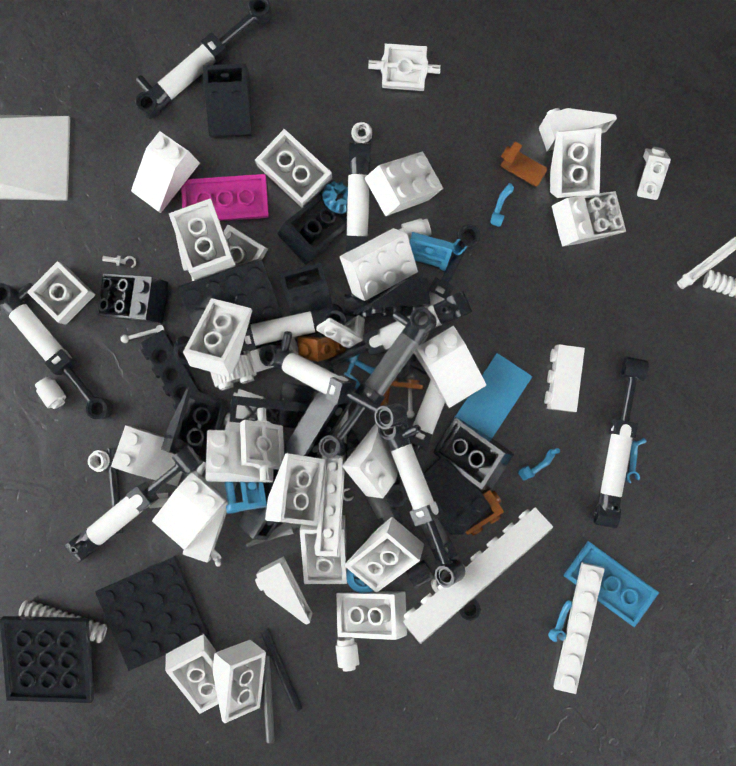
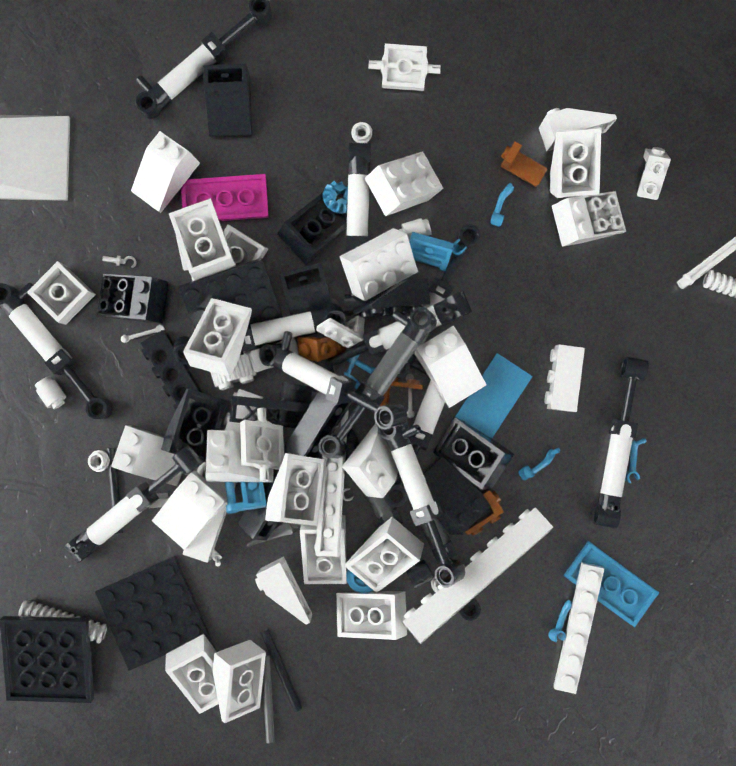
white brick [255,129,332,208] -> none
white brick [336,637,359,671] -> none

